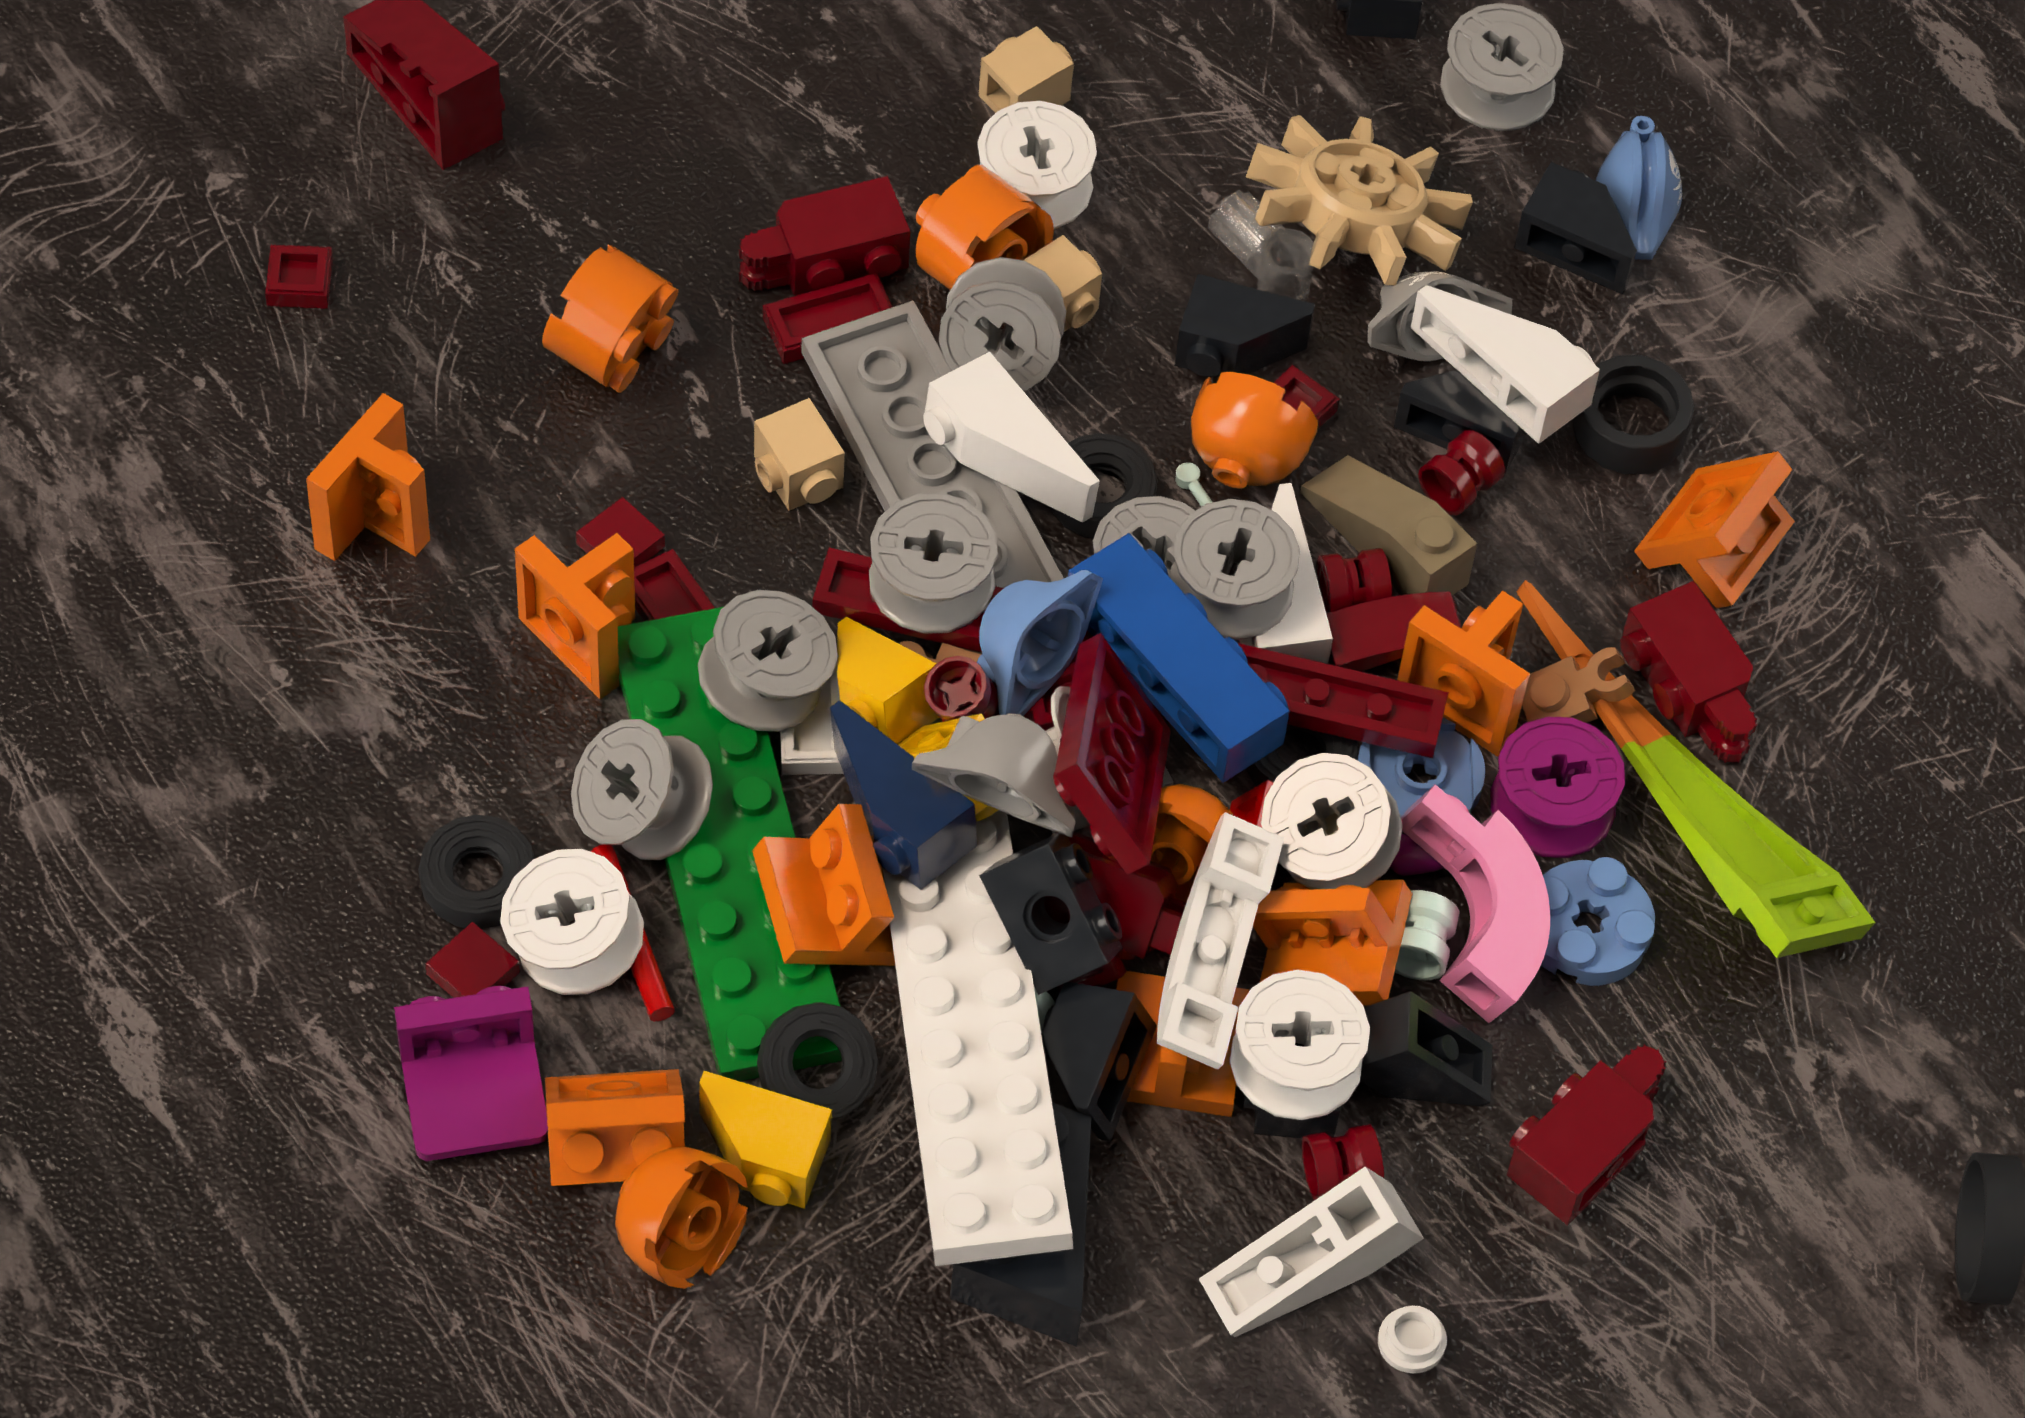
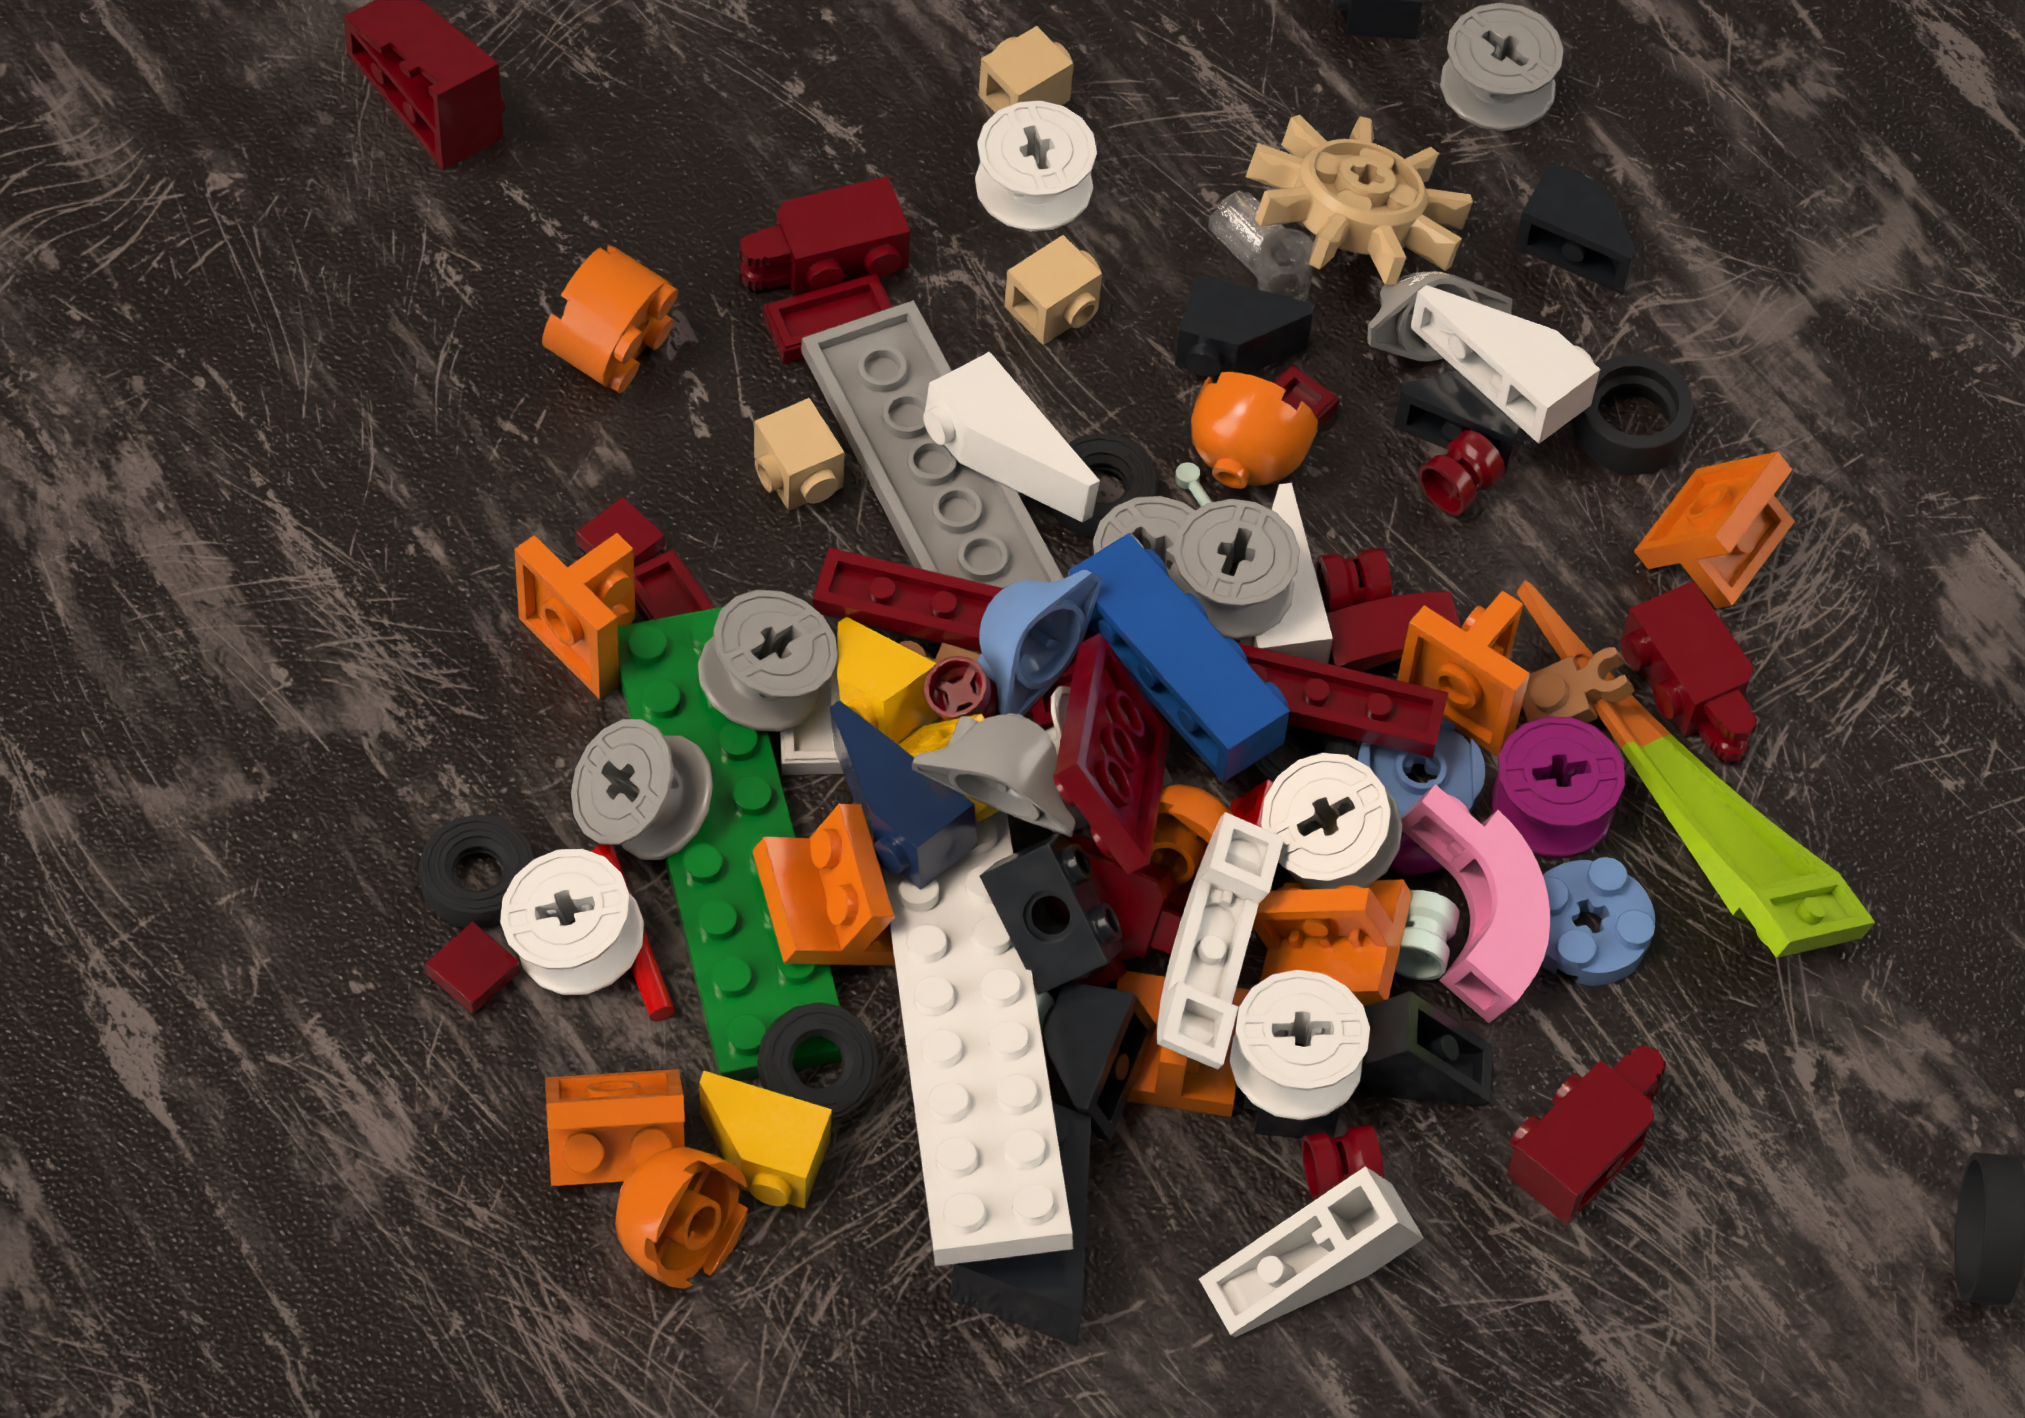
dark red tile [265,245,333,309] -> none
orange bracket [306,393,430,561] -> none
magenta bracket [394,986,548,1161] -> none
light grey piece [869,493,998,634] -> none
orange brick [916,165,1054,290] -> none
light grey piece [939,257,1066,391] -> none
dark tan slope [1300,455,1478,595] -> none
white plate [1378,1306,1447,1373] -> none
medium blue hat [1595,116,1682,260] -> none

